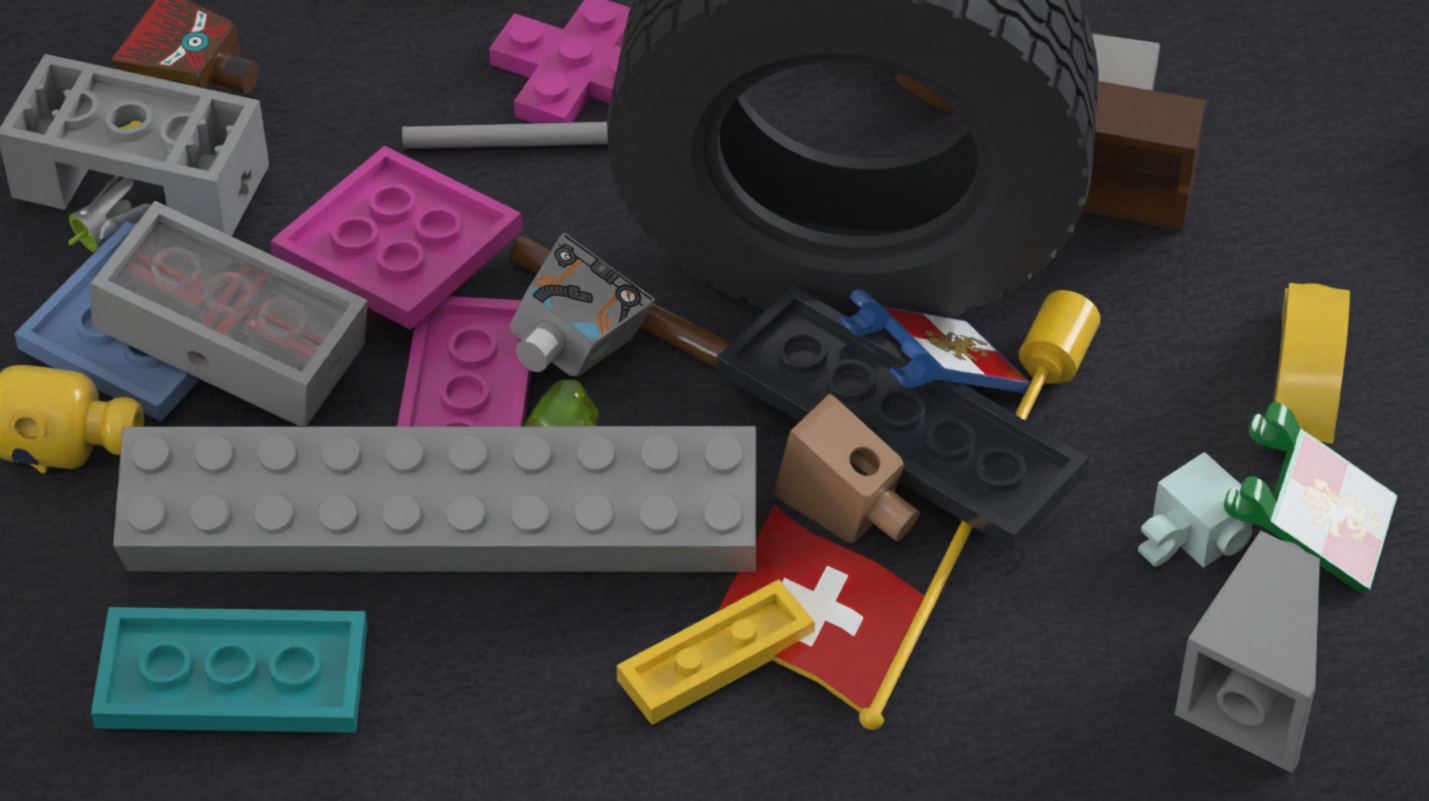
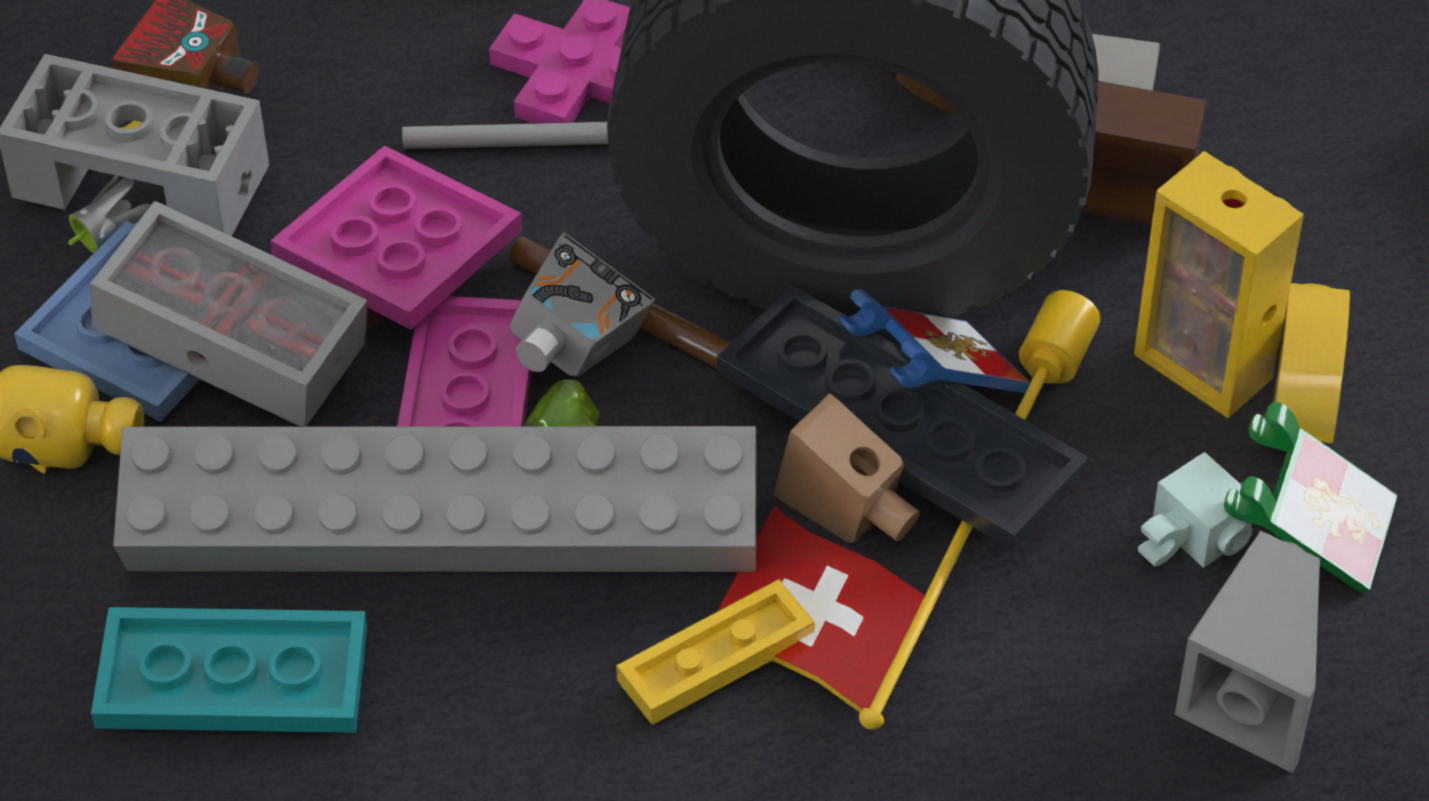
none -> yellow brick [1134,151,1304,418]

